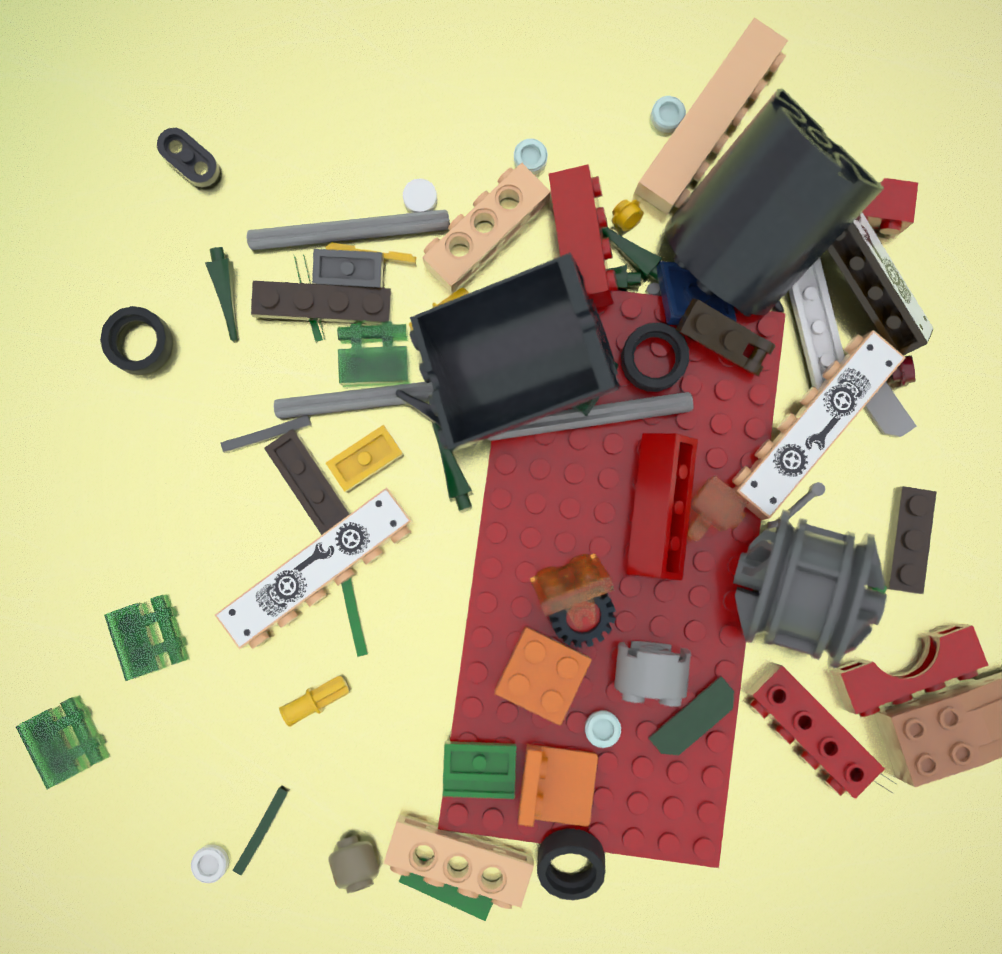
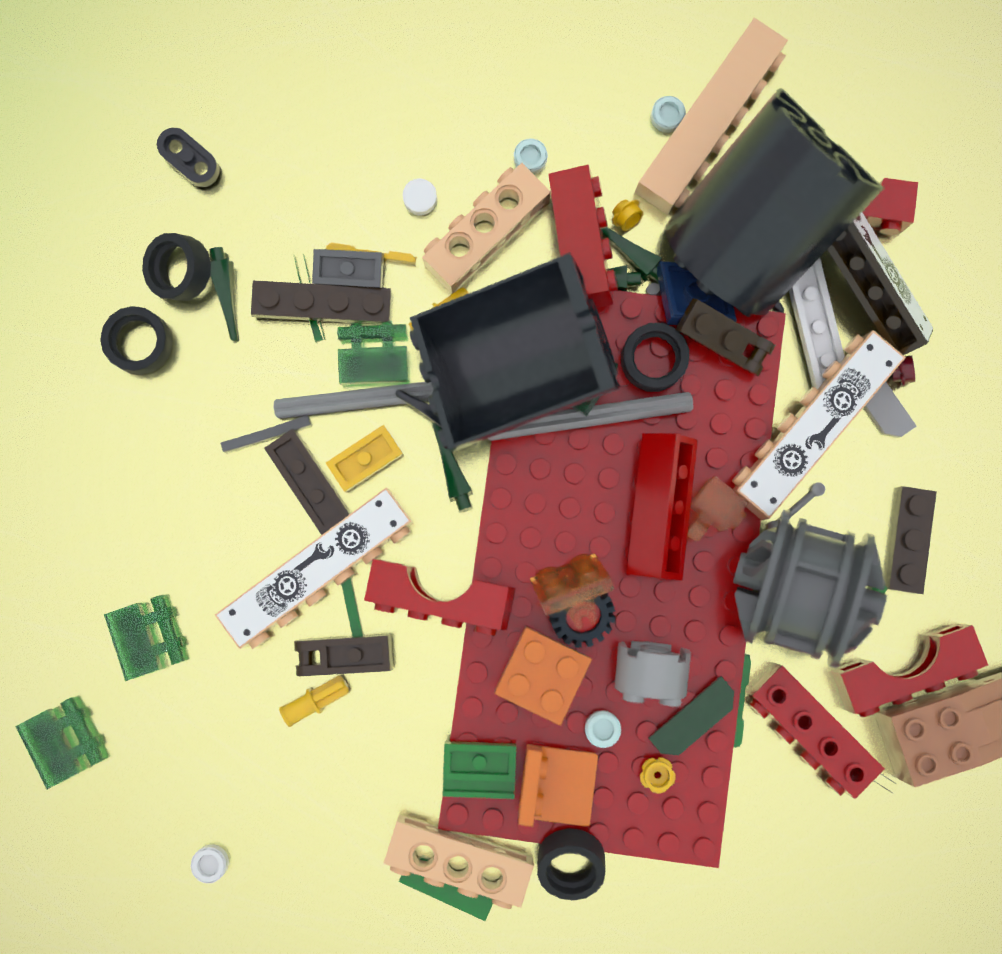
dark green piece [232,787,289,876] -> none
light grey axle [246,209,450,250] -> none
dark tan head [328,836,379,894] -> none
none -> black tyre [142,233,211,301]
none -> dark brown plate [294,634,393,676]
none -> red arch [364,559,516,636]
none -> yellow plate [640,757,675,793]
none -> green piece [734,654,751,748]

